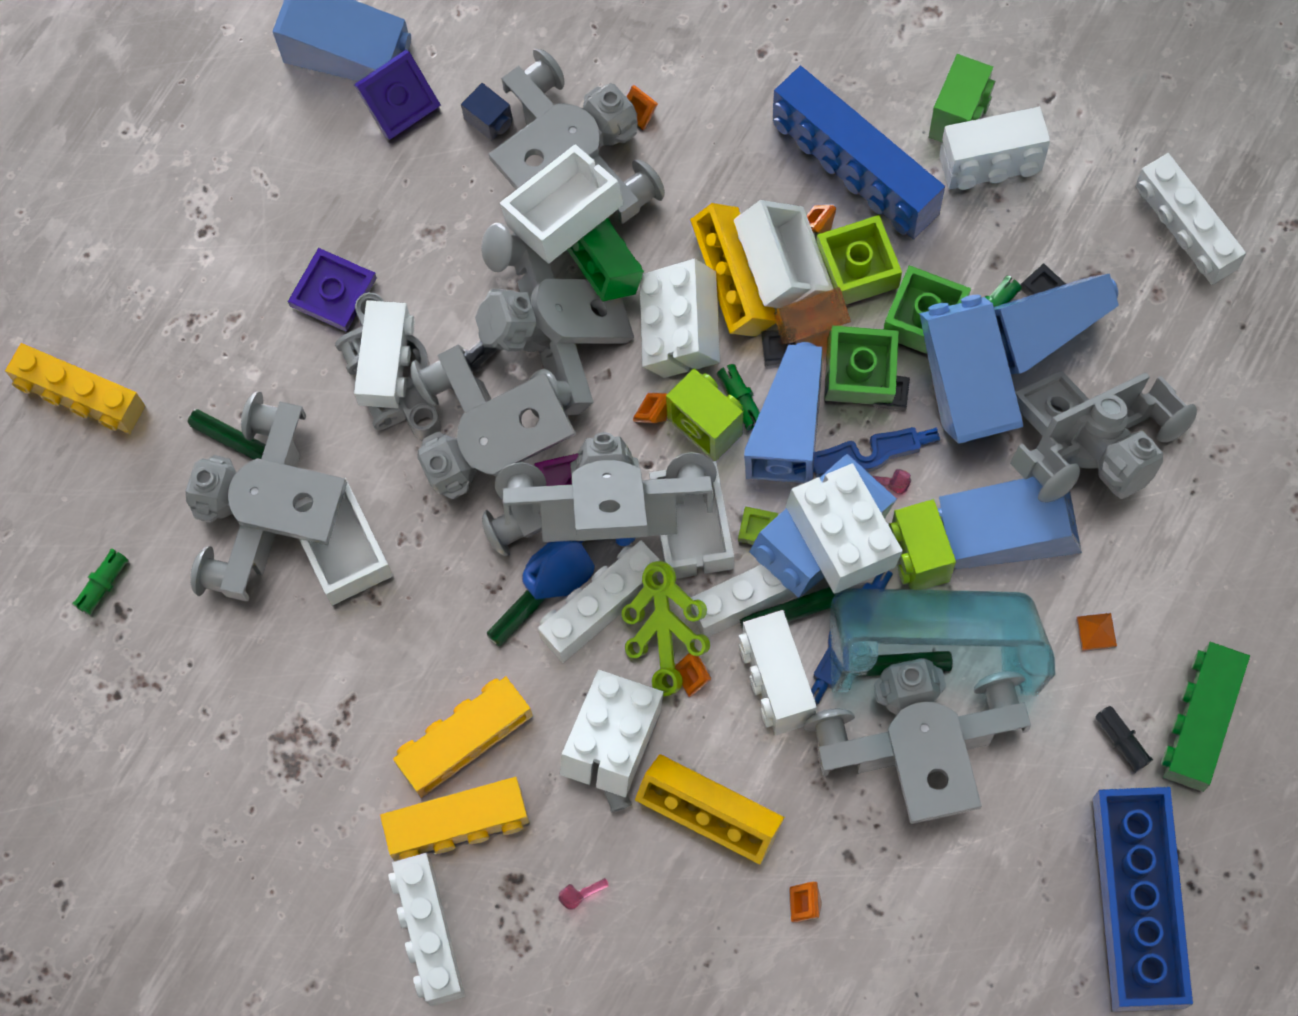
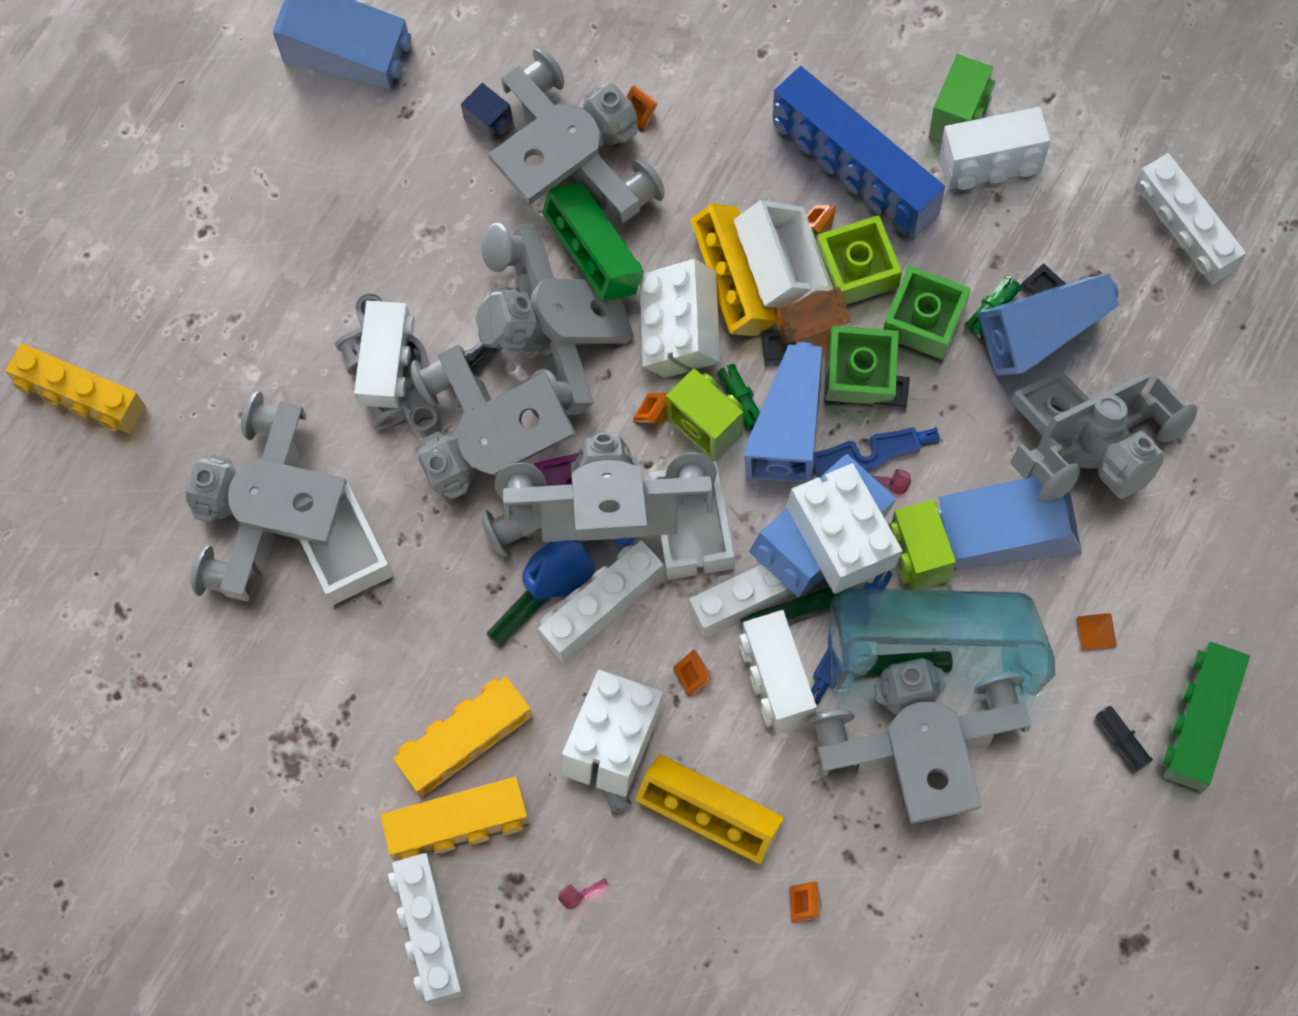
green pin [72,548,129,616] -> none
dark green axle [187,409,266,460] -> none
dark purple plate [287,248,377,332] -> none
dark purple plate [354,50,441,140] -> none
white piece [500,144,624,264] -> none
lime plant [621,561,710,696] -> none
lime plate [738,506,778,545] -> none
medium blue slope [919,295,1024,444] -> none
blue brick [1093,787,1193,1012] -> none

